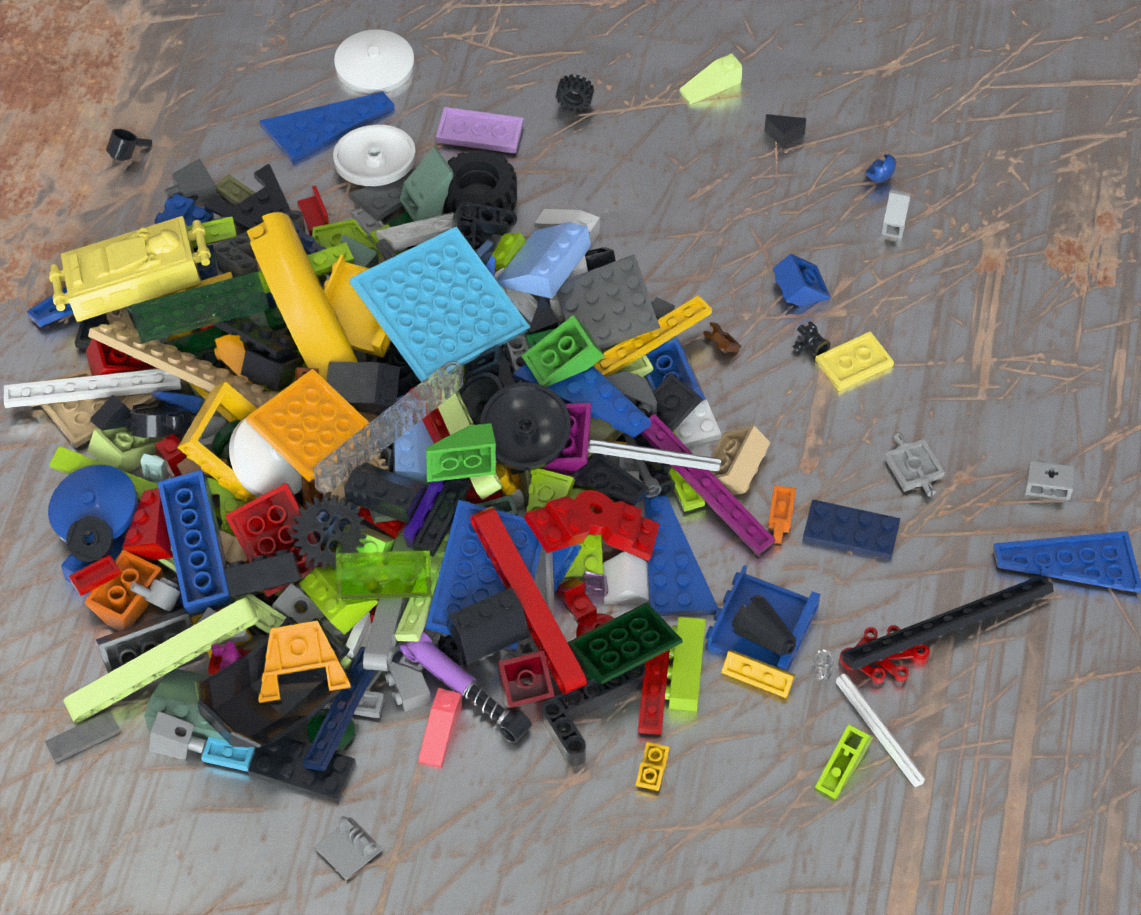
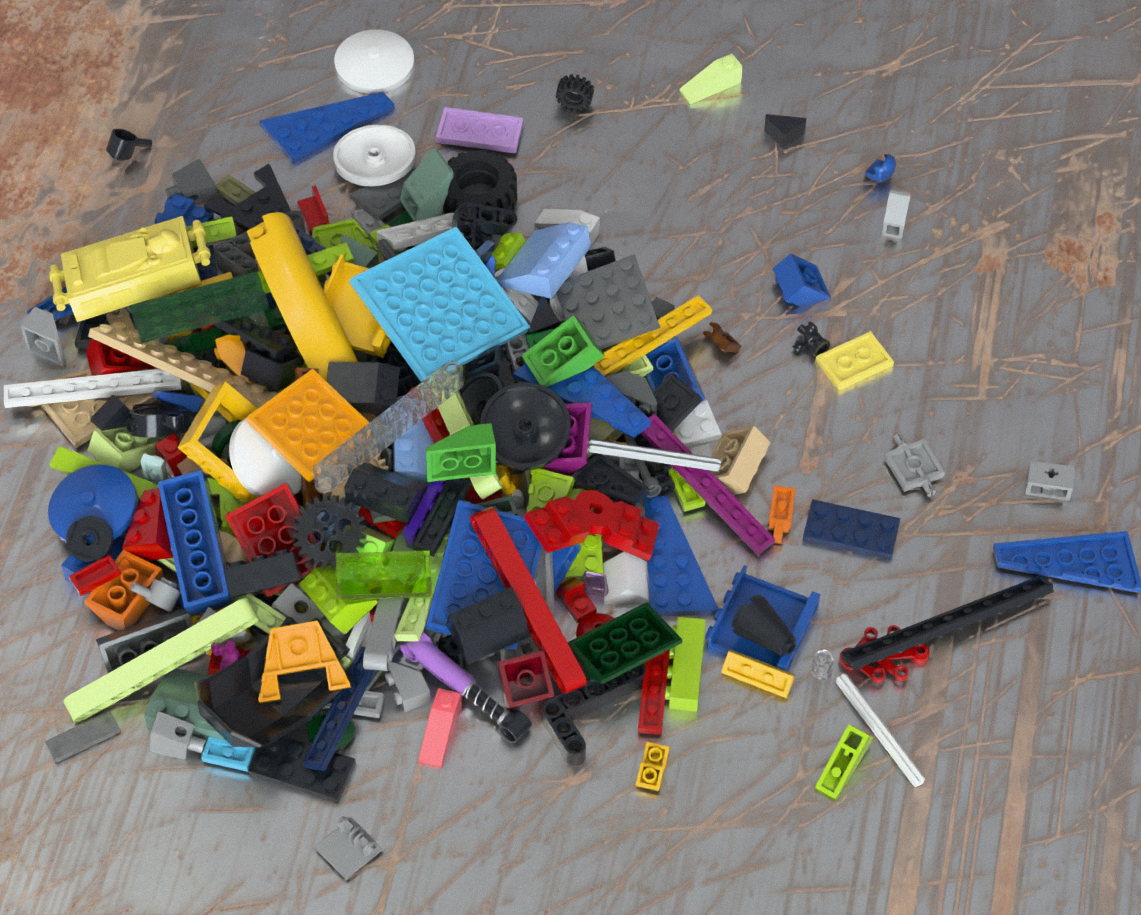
none -> light grey slope [20,307,66,367]

